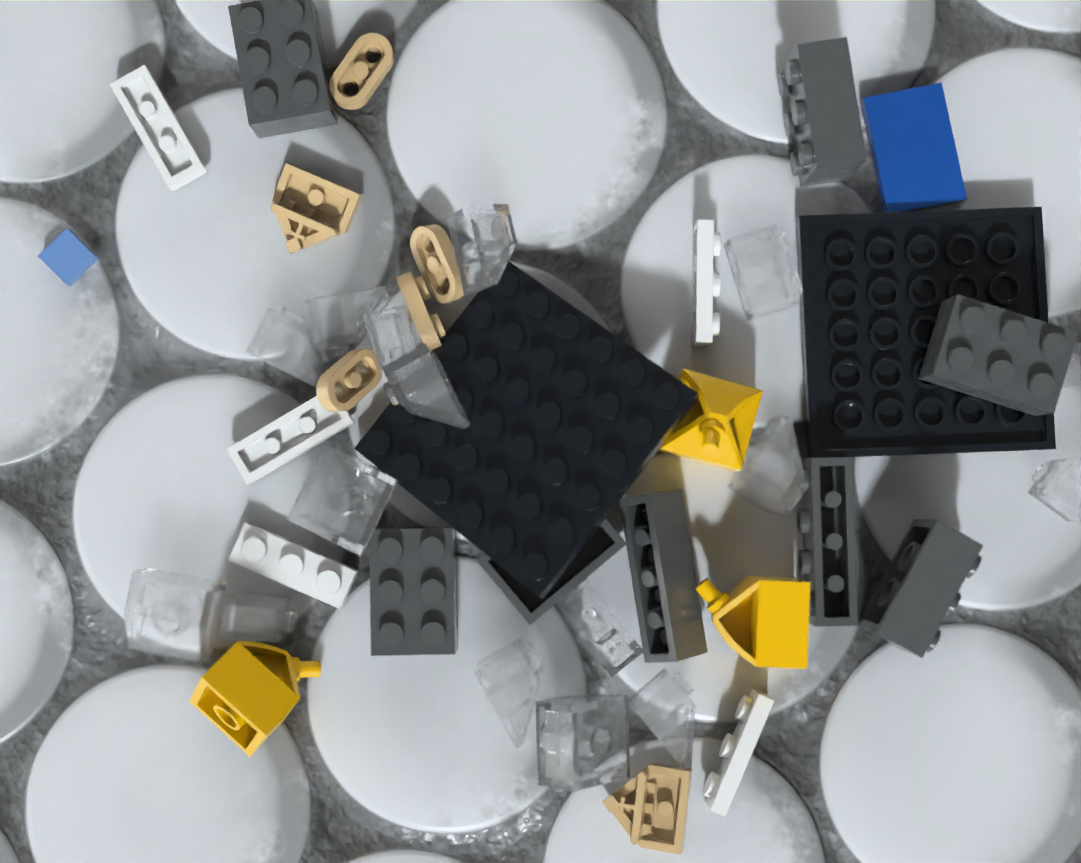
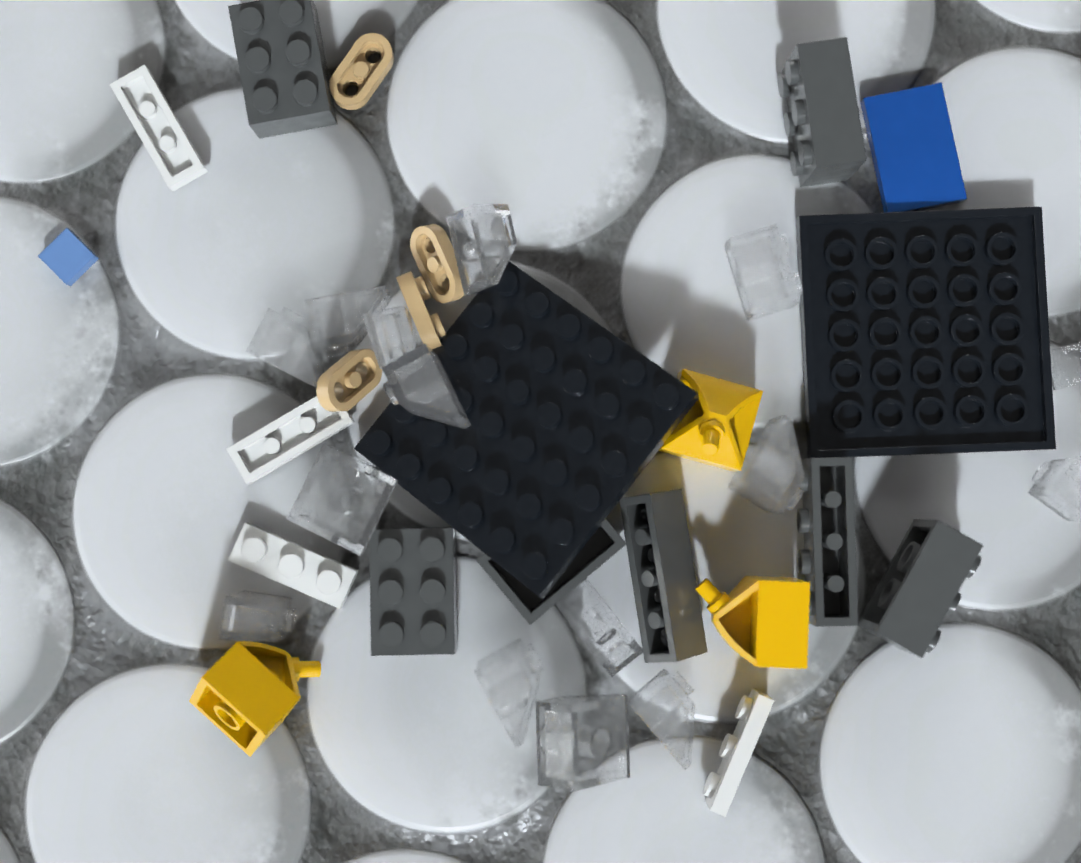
clear slope [124,568,226,664] -> none
tan slope [270,163,363,254] -> none
tan slope [602,763,692,855] -> none
white plate [691,219,721,347] -> none
dark grey brick [918,294,1078,416] -> none

